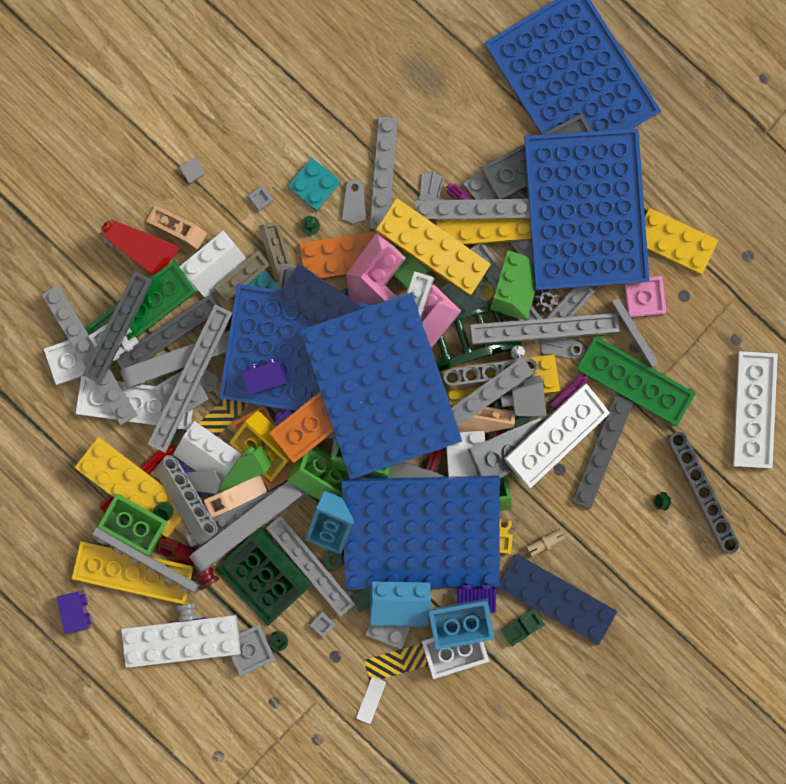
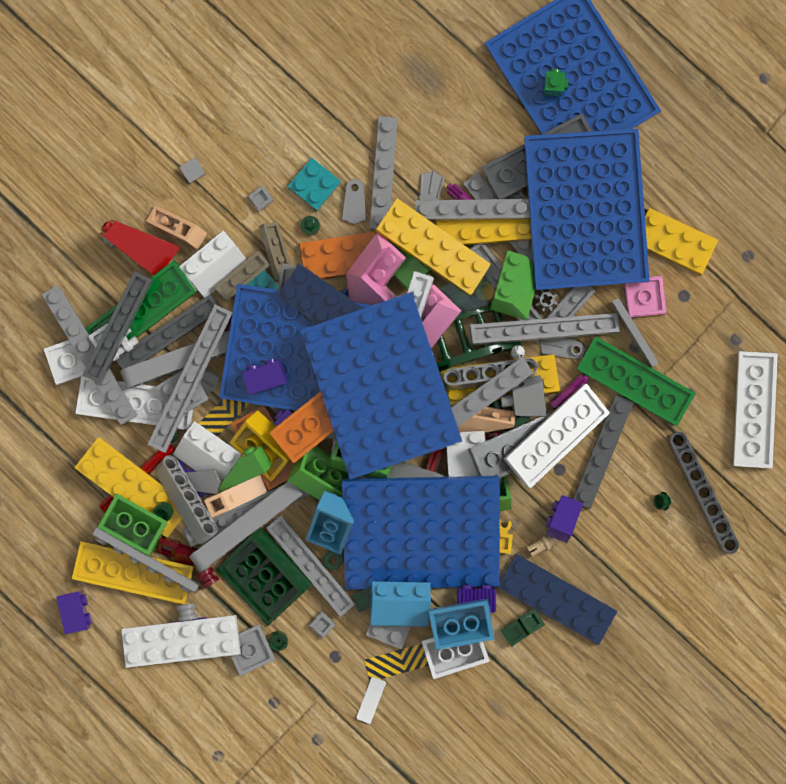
none -> green brick [543,69,568,97]
none -> dark purple brick [545,495,583,543]

